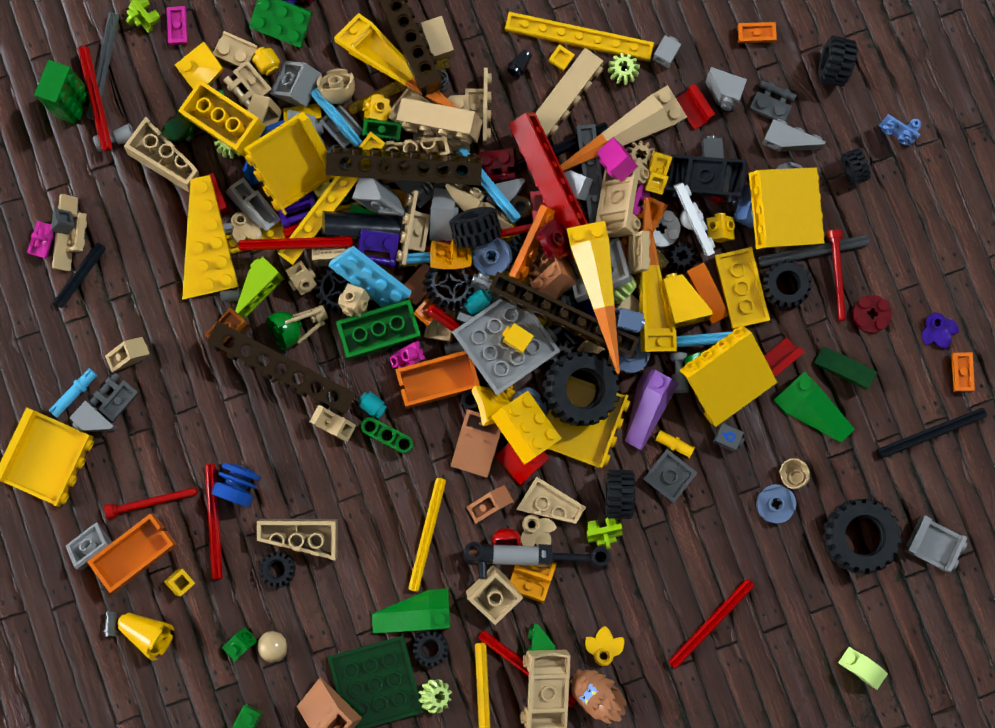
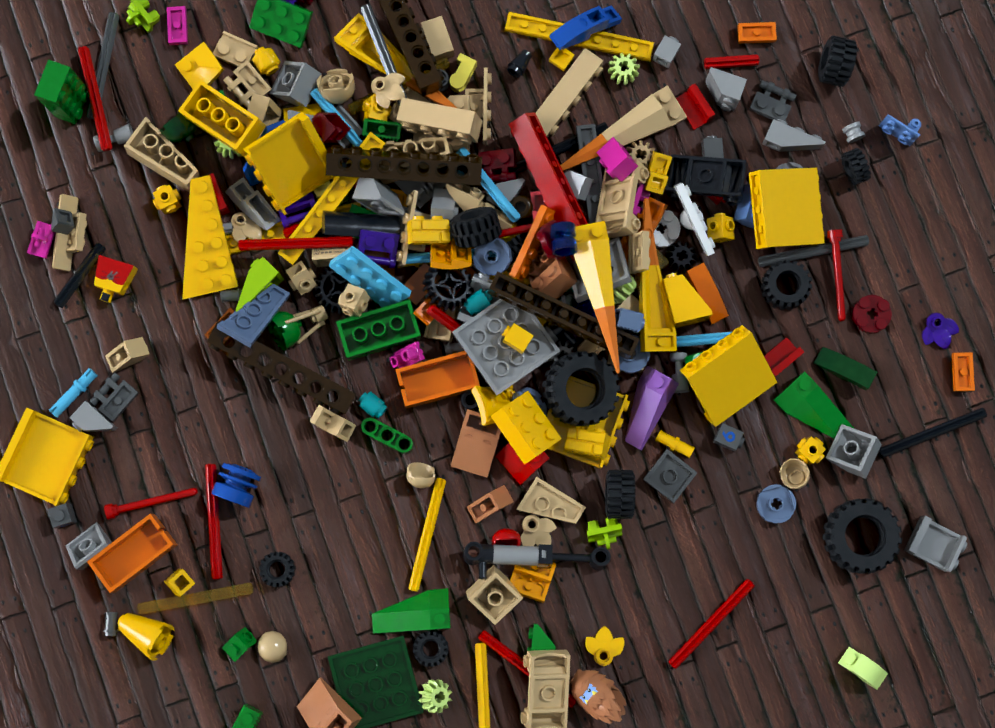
tan wedge [257,519,338,560] -> none
yellow plate [714,247,770,330] -> none
none -> dark grey brick [47,503,77,529]
none -> torso [94,255,138,303]
none -> clear yellow axle [137,583,253,615]
none -> yellow brick [152,185,182,214]
none -> sand blue wing [217,284,290,348]
none -> dark red window [312,112,351,143]
none -> dark grey axle [361,4,408,106]
none -> tan plate [371,73,406,109]
none -> tan hair [406,462,436,489]
none -> yellow brick [407,216,450,245]
none -> light yellow leg [449,53,477,93]
none -> blue slope [549,5,622,50]
none -> clear blue wheel [550,221,578,256]
none -> yellow brick [565,426,611,459]
none -> red axle [704,54,760,69]
none -> yellow brick [795,436,826,465]
none -> light grey slope [826,424,882,479]
none -> light grey wheel [842,121,866,143]

